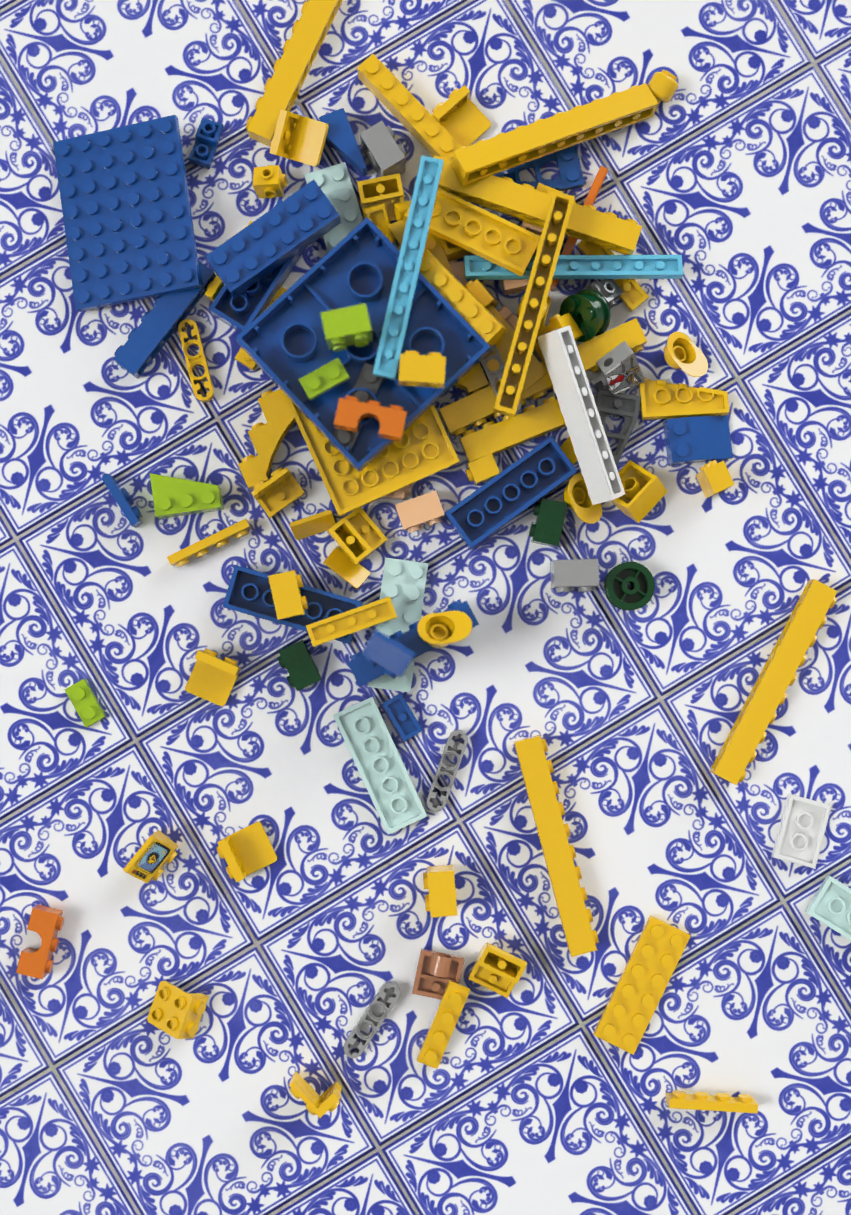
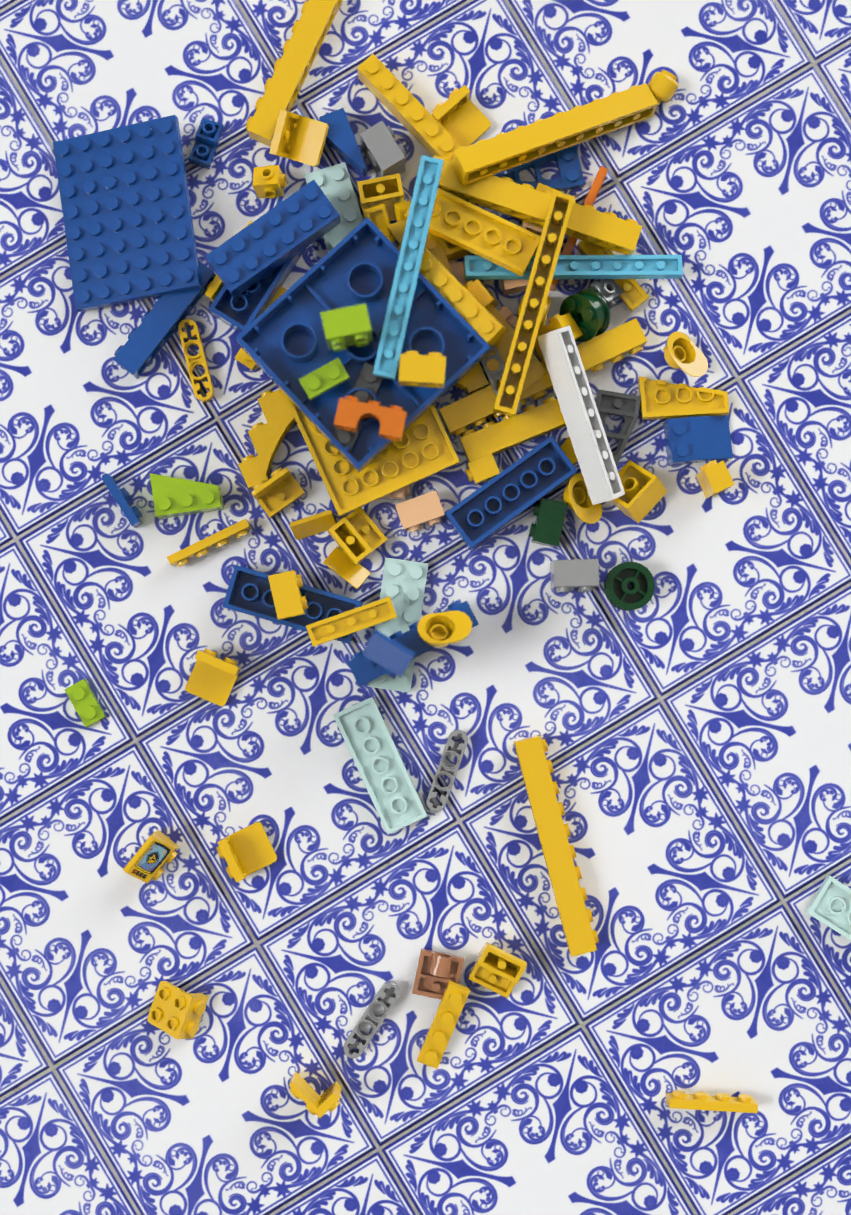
orange arch [16,904,65,979] -> none
dark green brick [277,640,322,691] -> none
blue plate [382,693,423,742] -> none
yellow brick [423,865,458,918] -> none
torso [590,341,645,394] -> none
yellow plate [593,915,691,1055] -> none
yellow brick [709,579,838,785] -> none
white tile [772,793,832,869] -> none

